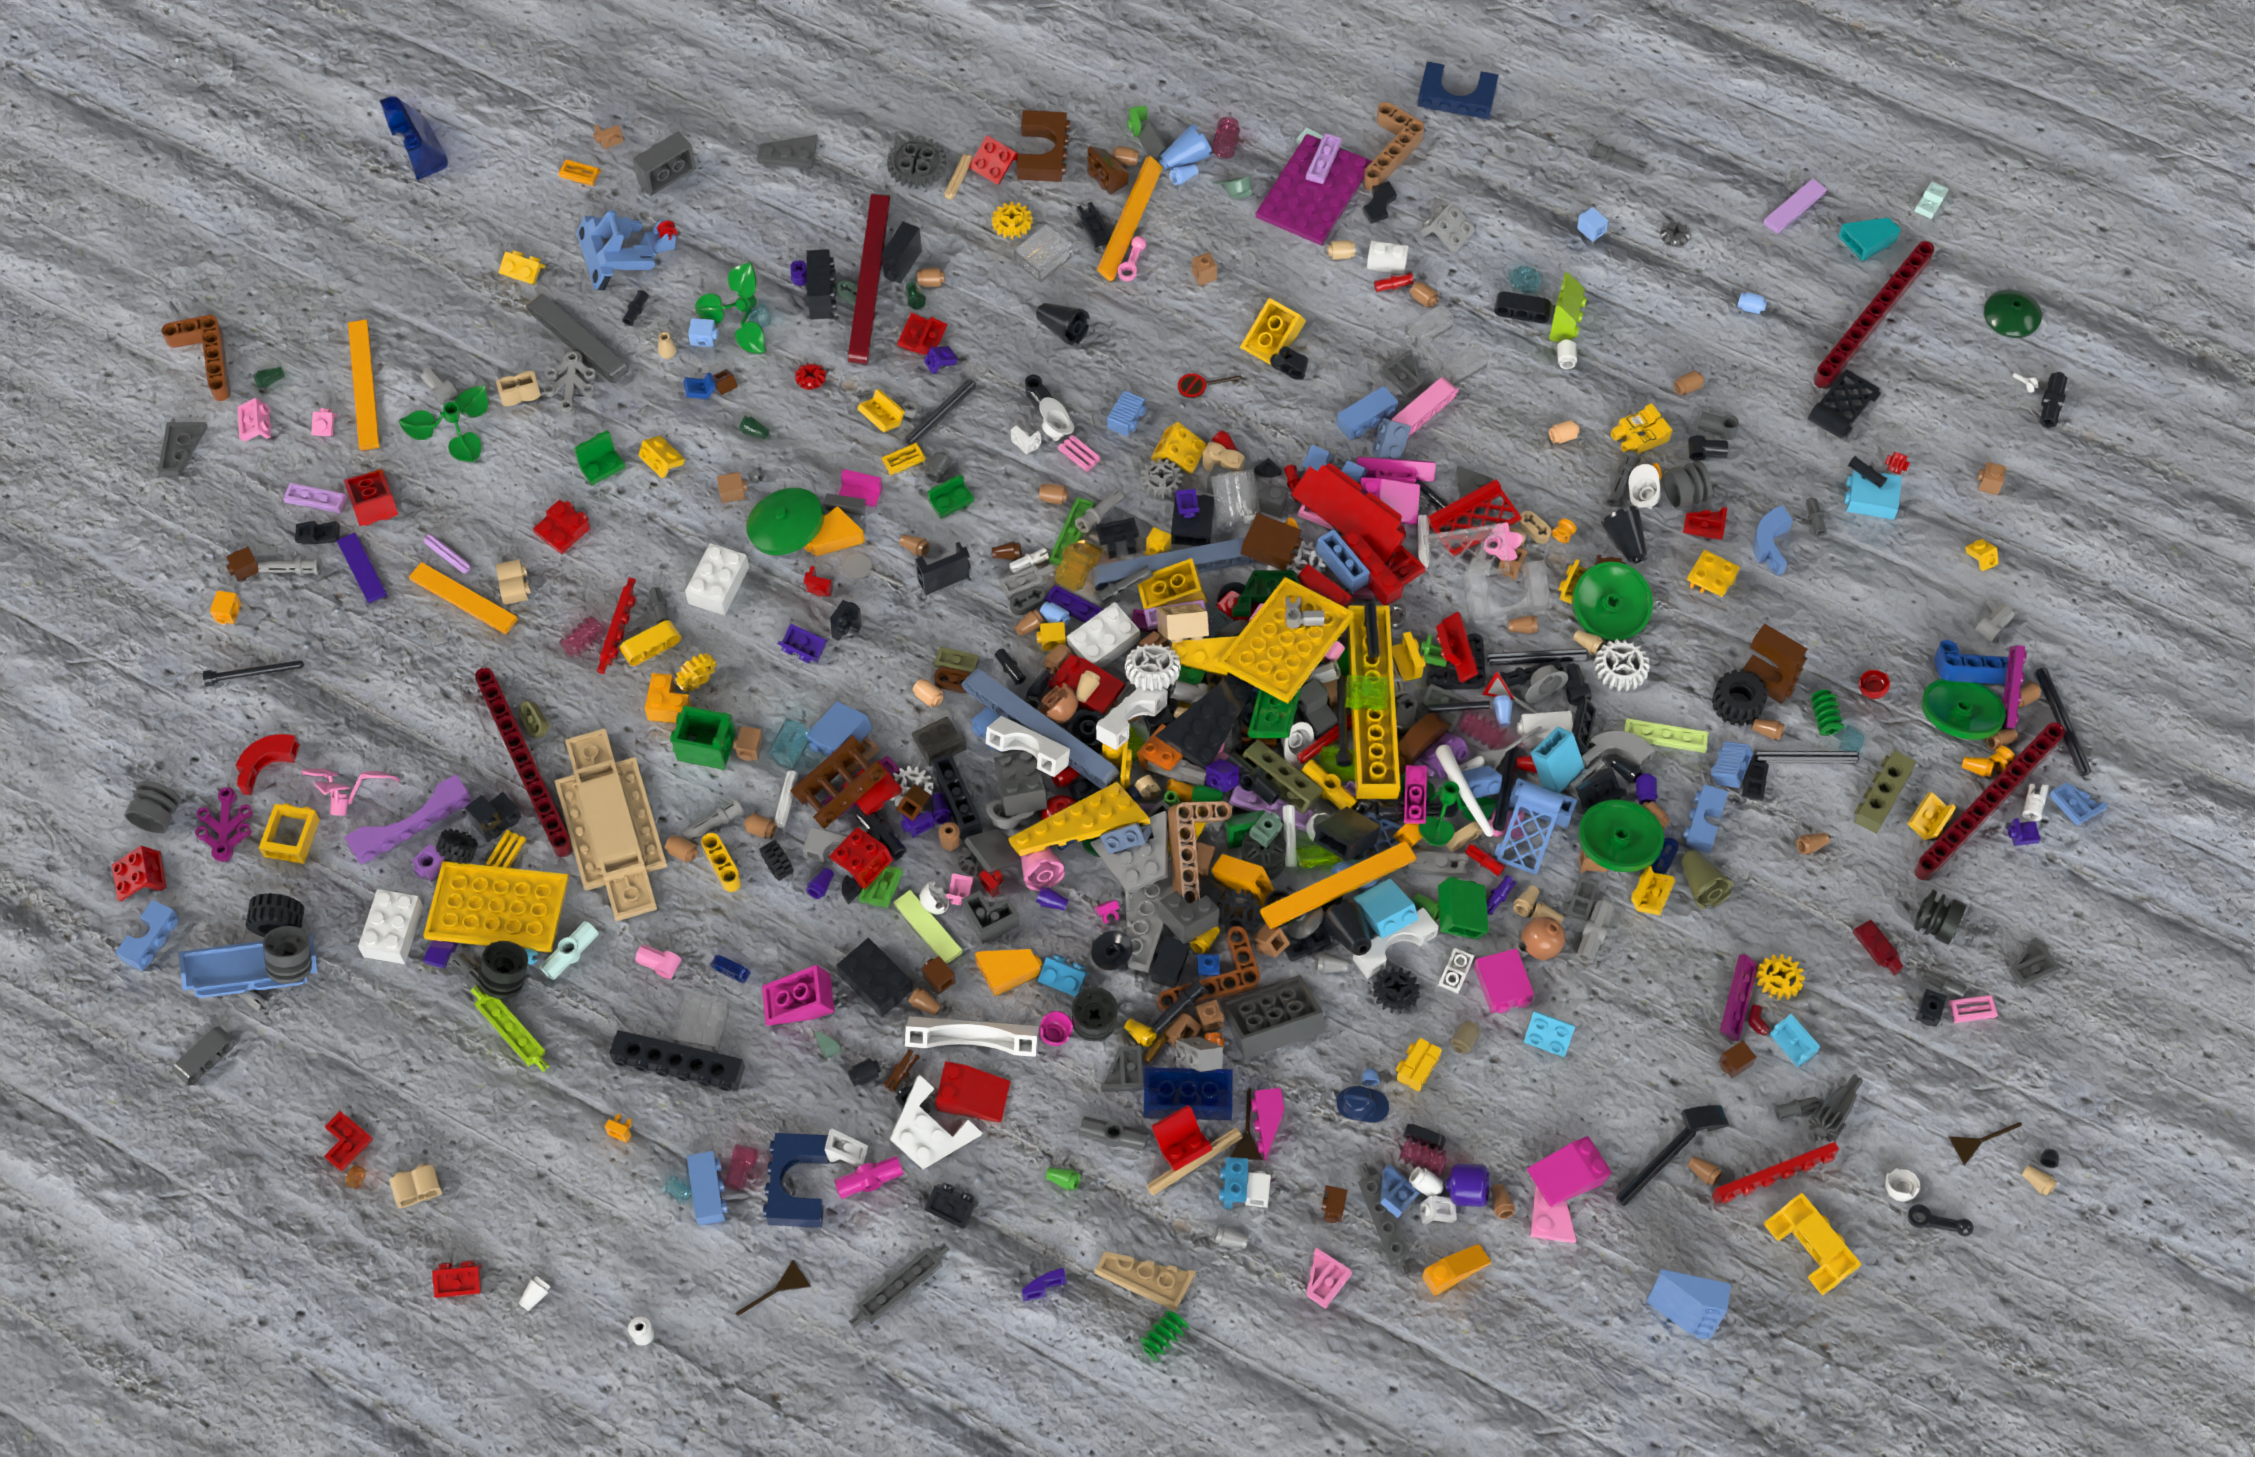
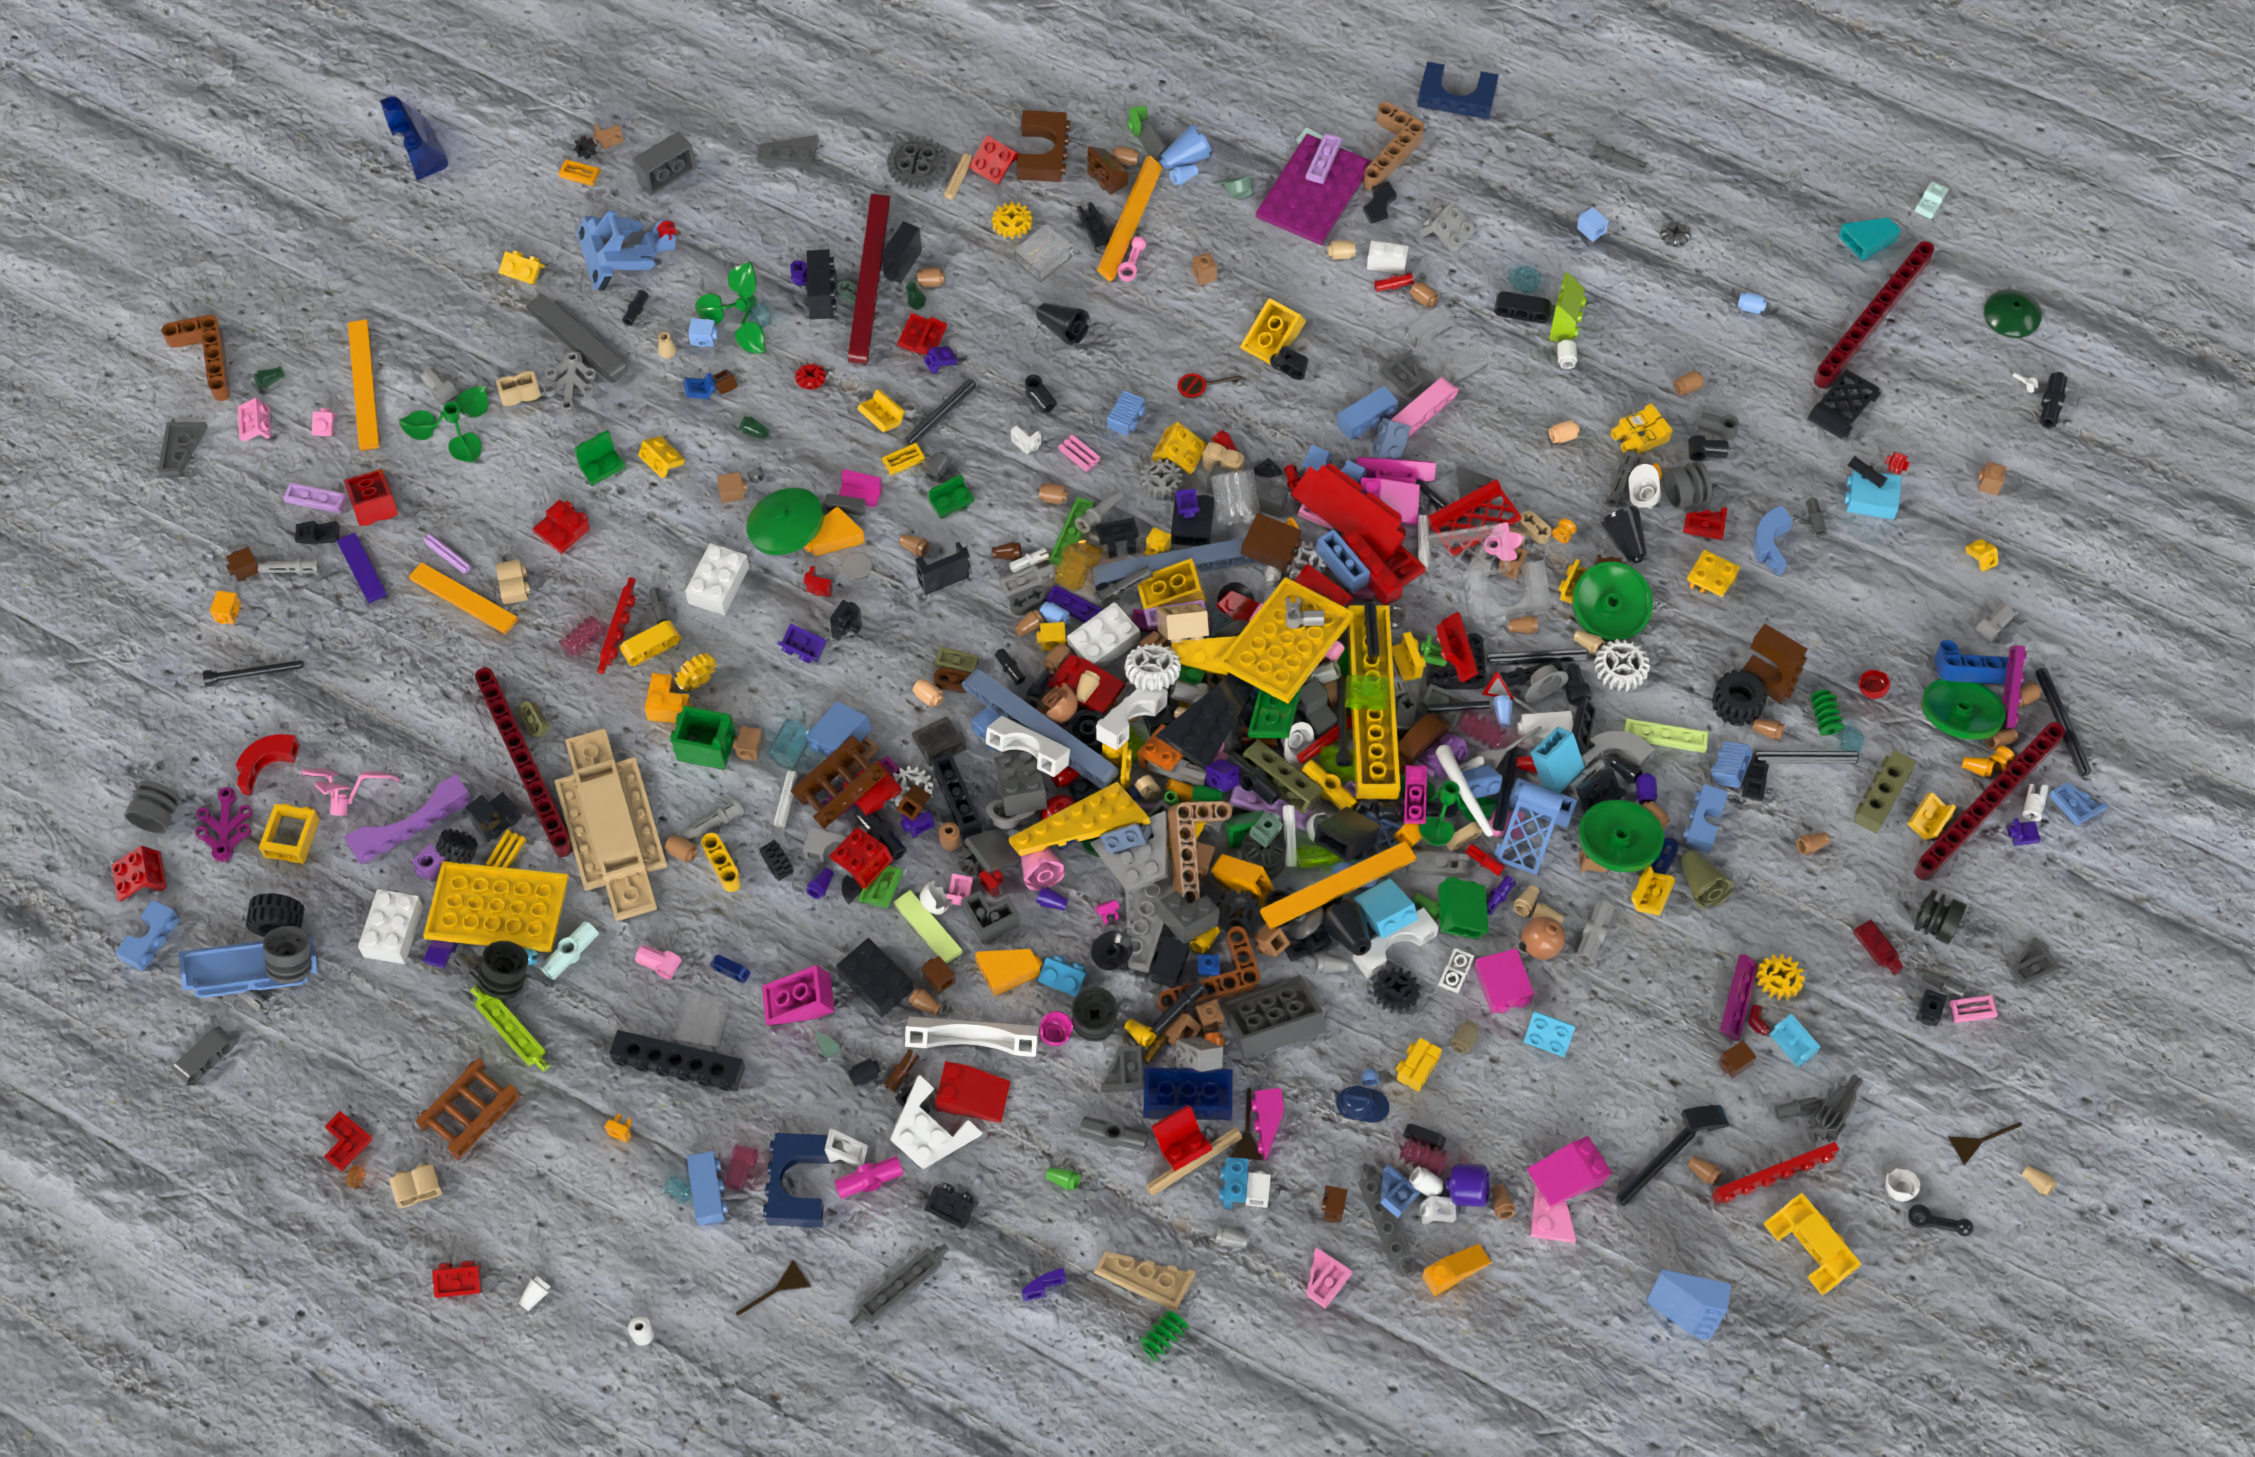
medium nougat brick [744,813,777,839] -> none
dark purple cone [931,793,952,825] -> none
white piece [1039,397,1074,441] -> none
clear pink piece [1212,117,1240,159] -> none
dark green wing [1232,570,1301,617] -> none
dark grey slope [1567,876,1599,921] -> none
lavender tile [1763,178,1827,234] -> none
black hinge [2040,1148,2059,1168] -> none
none -> dark orange fence [416,1058,520,1161]
none -> black gear [573,135,598,160]

